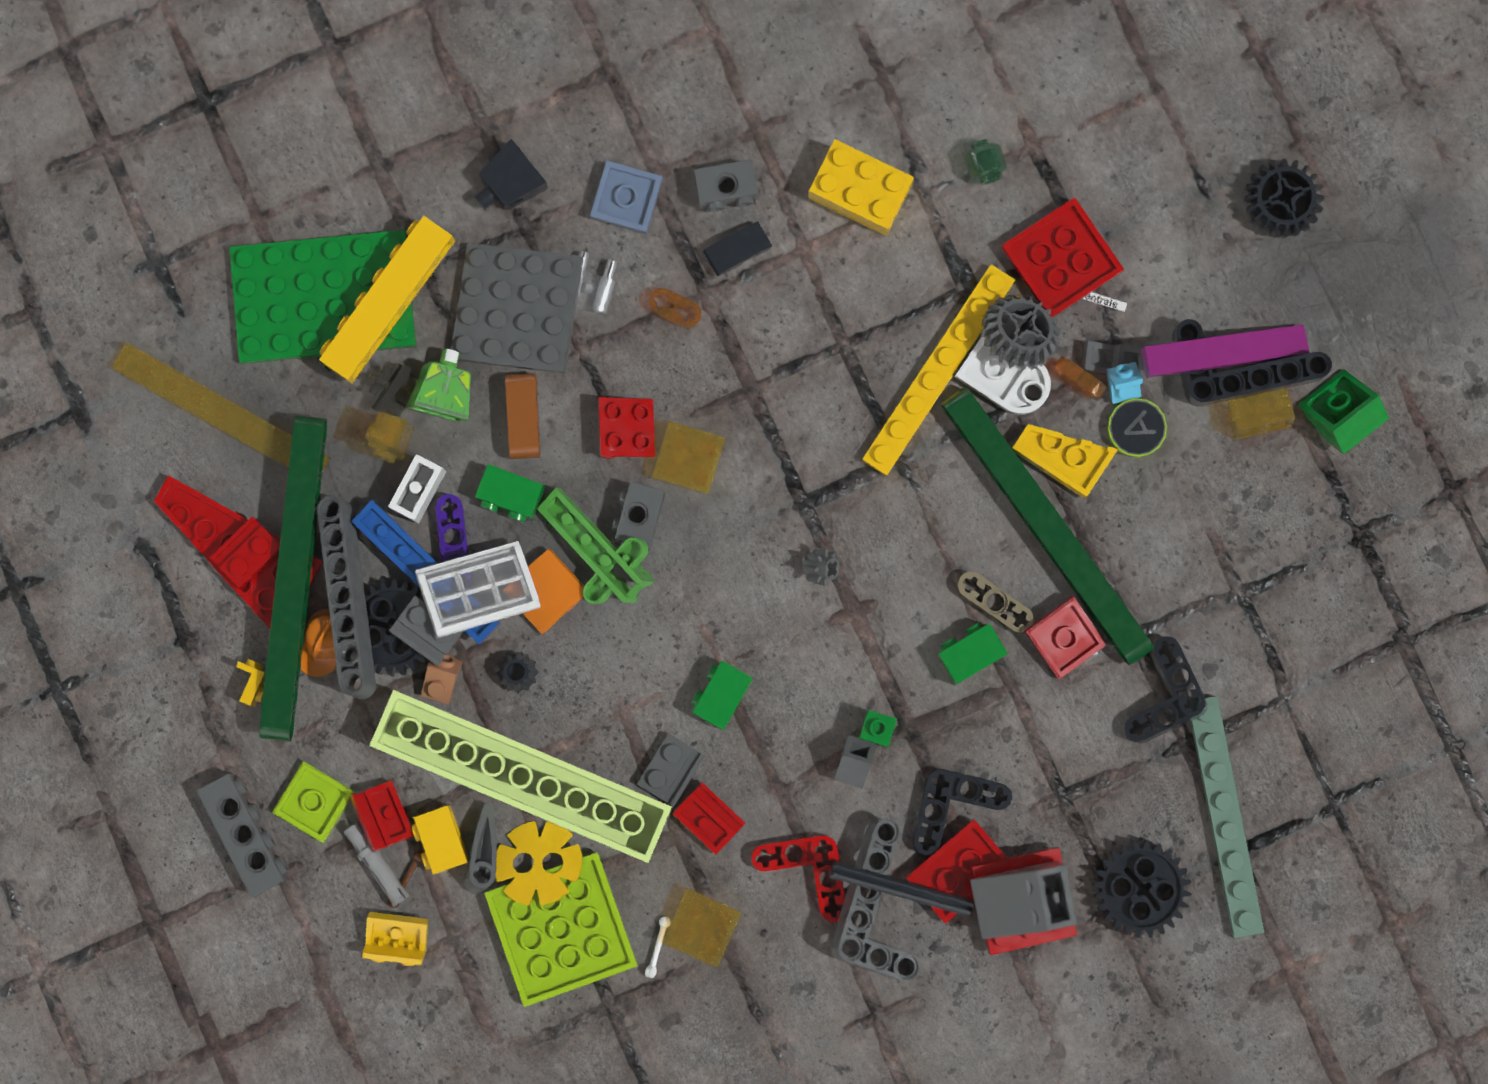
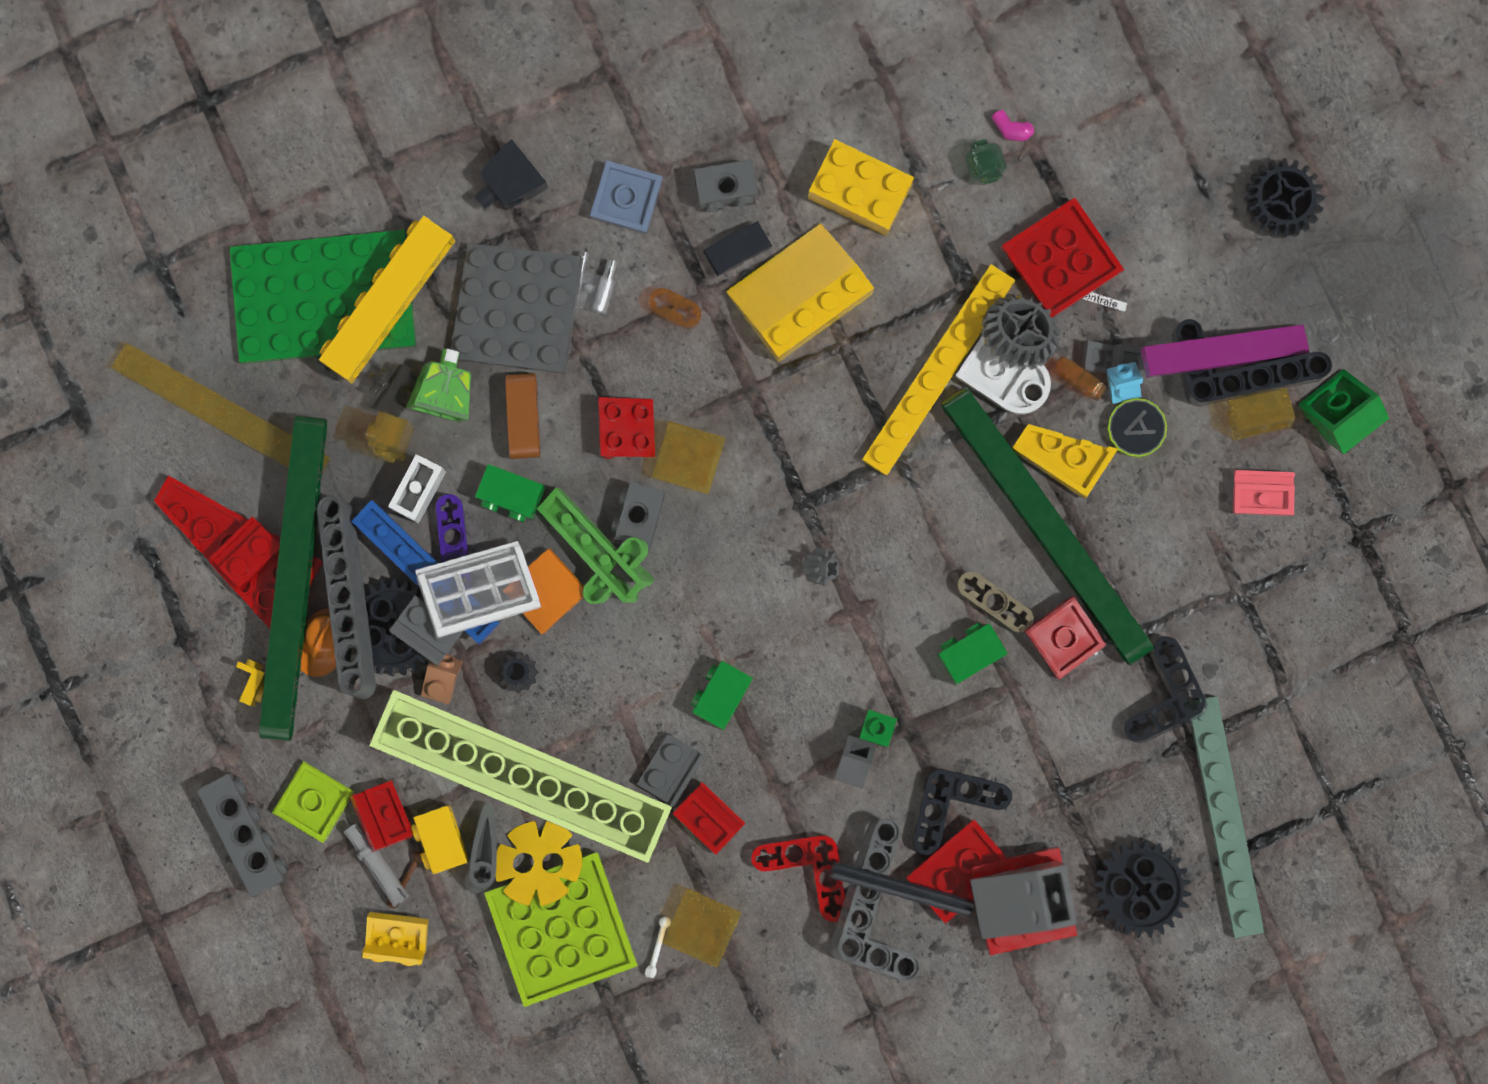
none -> yellow slope [726,223,874,363]
none -> dark pink arm [991,109,1034,141]
none -> coral plate [1233,470,1295,516]

